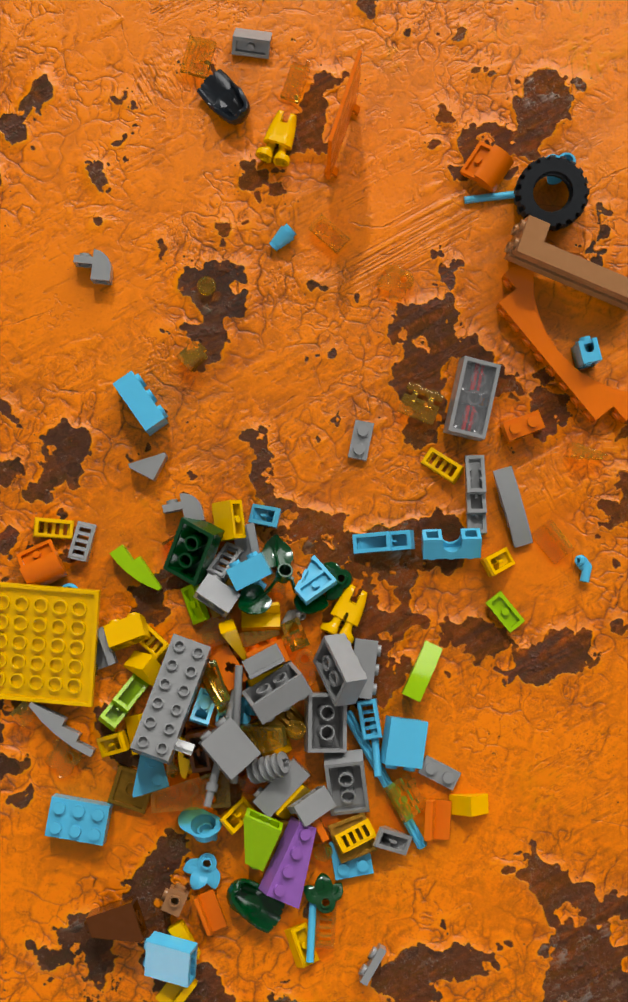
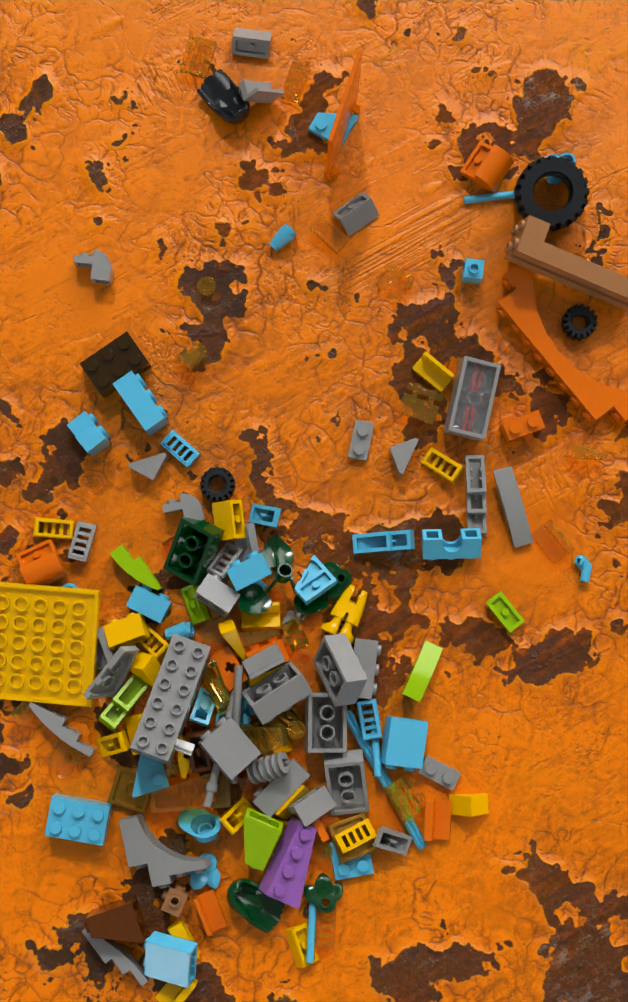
yellow piece [255,110,297,167] -> none
light grey plate [358,943,387,986] -> none
yellow slope [480,547,515,577] -> none
medium azure brick [571,336,602,370] -> none
none -> medium azure brick [67,411,111,457]
none -> dark brown brick [80,331,151,398]
none -> light grey slope [82,927,150,986]
none -> light grey wing [83,645,139,700]
none -> light grey arch [119,813,212,889]
none -> medium azure brick [126,584,173,623]
none -> medium azure slope [160,429,201,469]
none -> medium azure cone [165,621,195,640]
none -> black tyre [200,467,235,502]
none -> light grey panel [239,80,284,104]
none -> medium azure wing [308,112,359,149]
none -> light grey panel [333,192,379,236]
none -> light grey slope [389,438,419,476]
none -> yellow panel [412,351,455,393]
none -> medium azure brick [461,258,485,285]
none -> black tyre [561,304,598,341]

